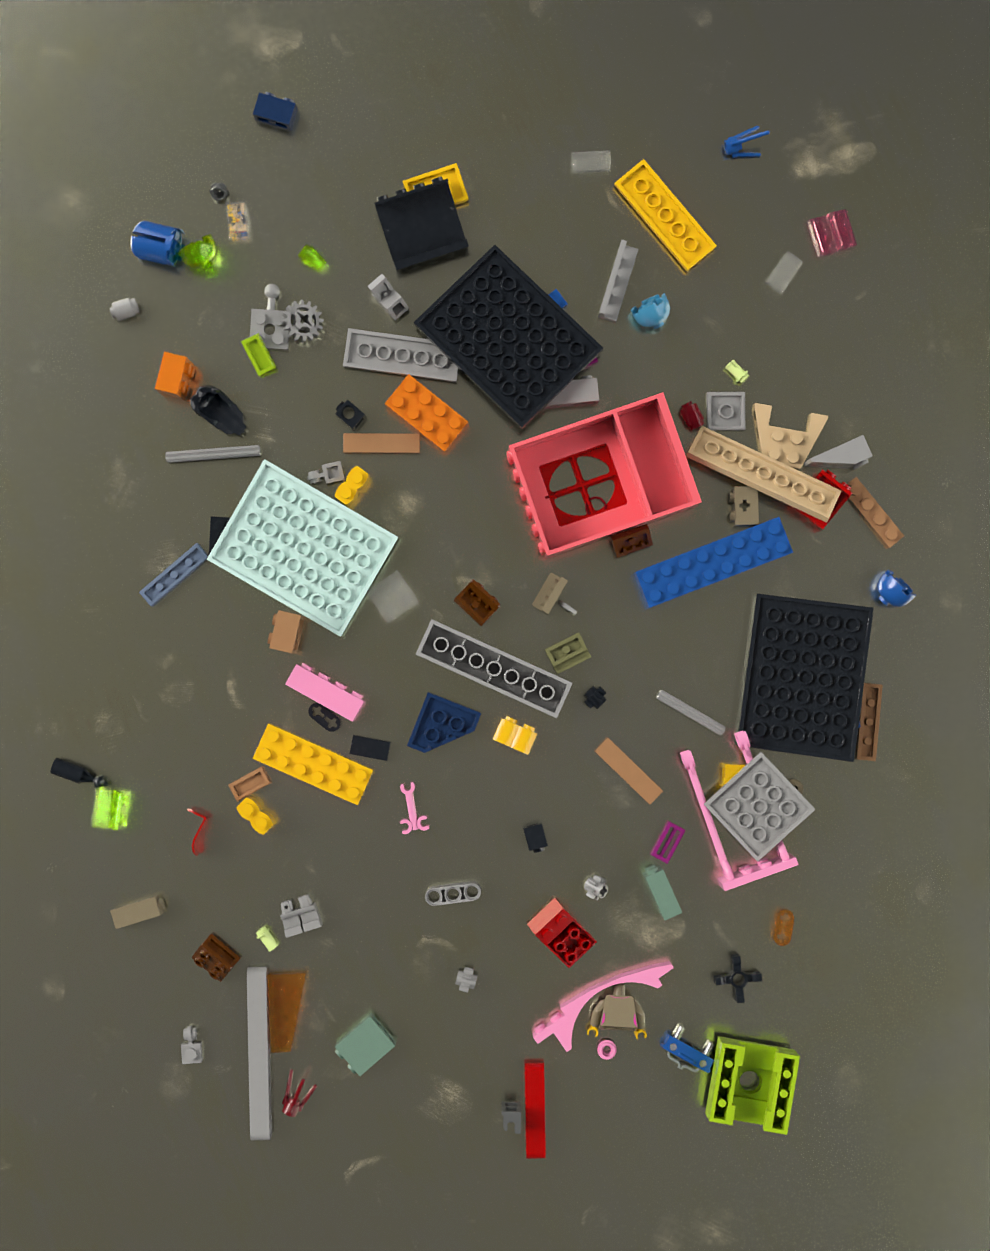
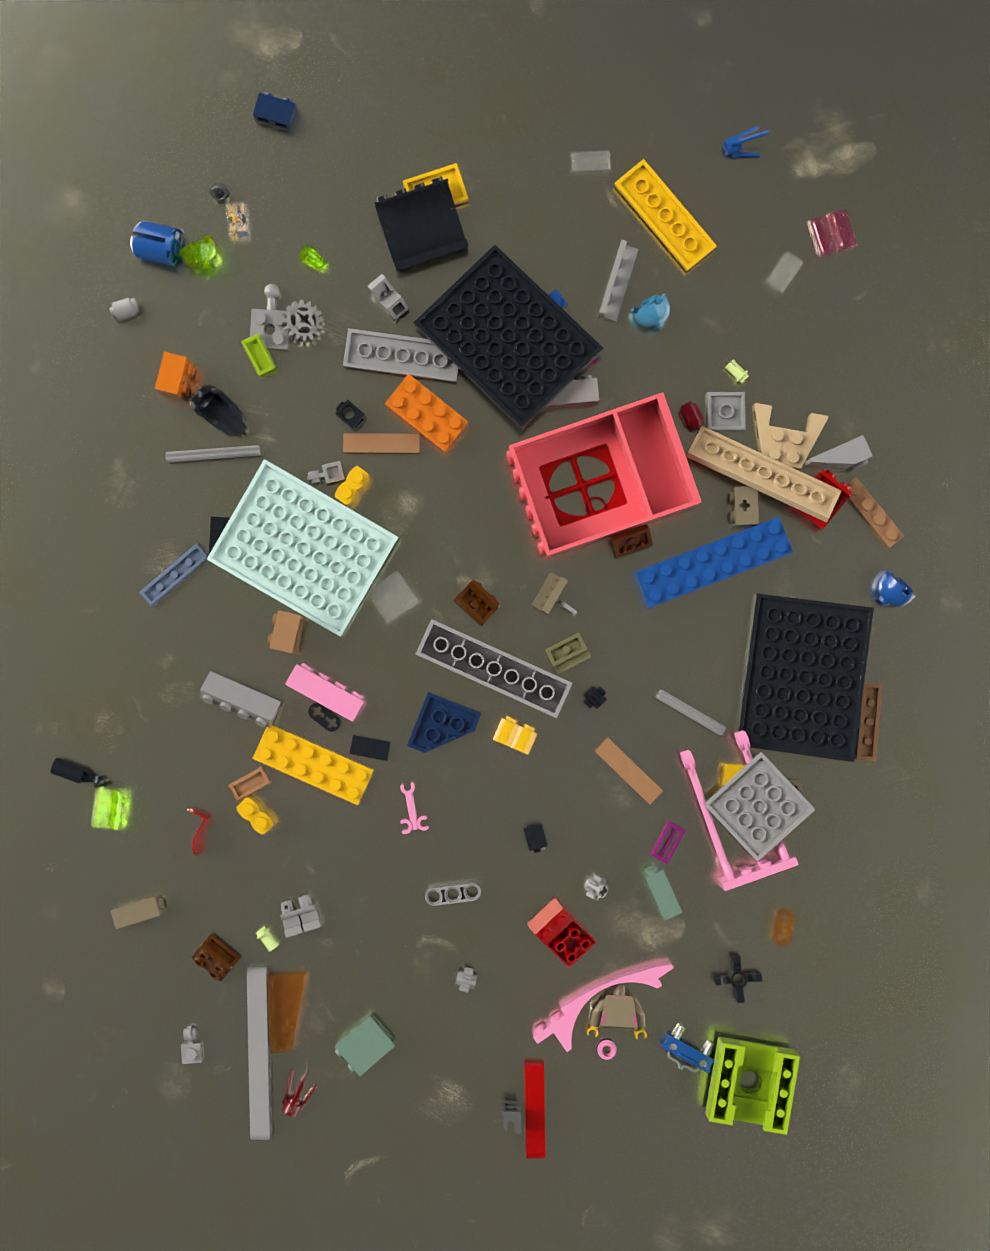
none -> light grey brick [200,671,281,728]

